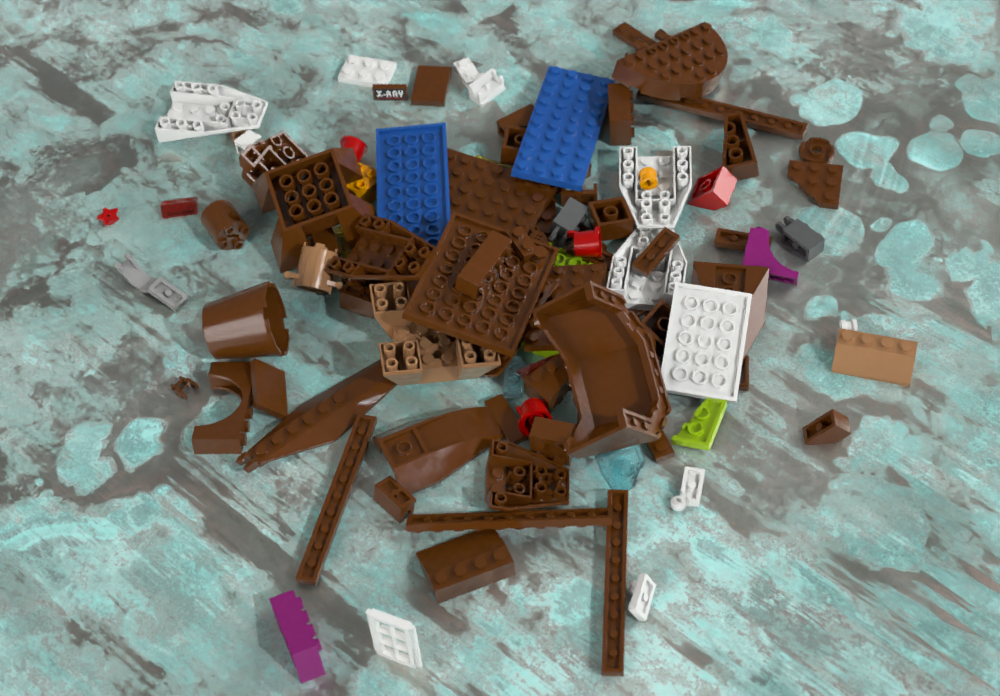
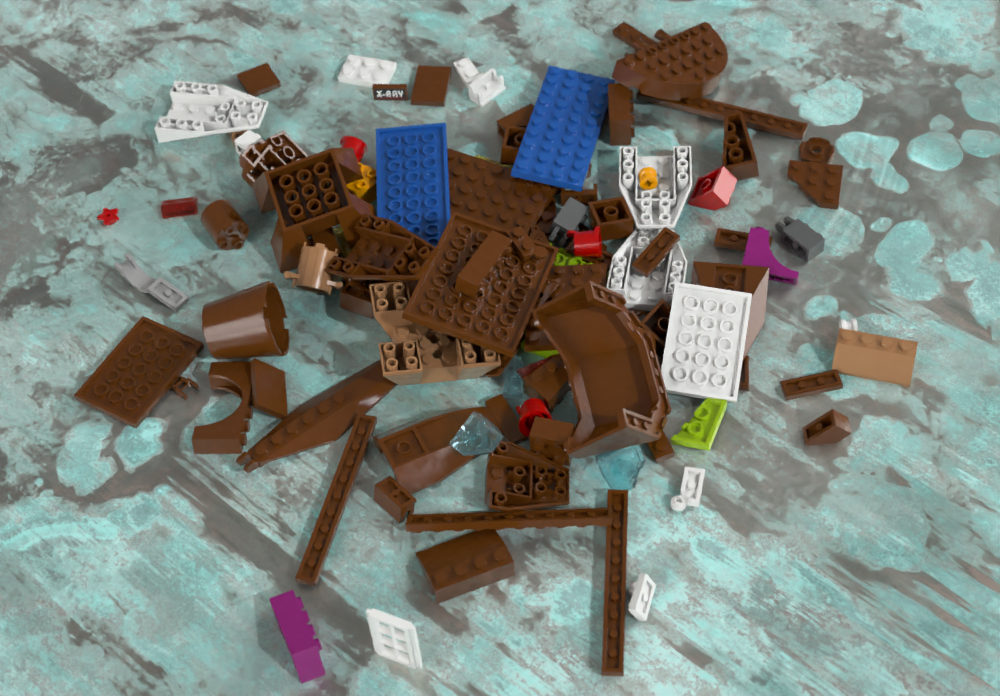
none -> reddish brown plate [74,316,204,429]
none -> reddish brown tile [237,63,281,97]
none -> clear light blue slope [449,412,504,456]
none -> reddish brown tile [780,369,843,401]

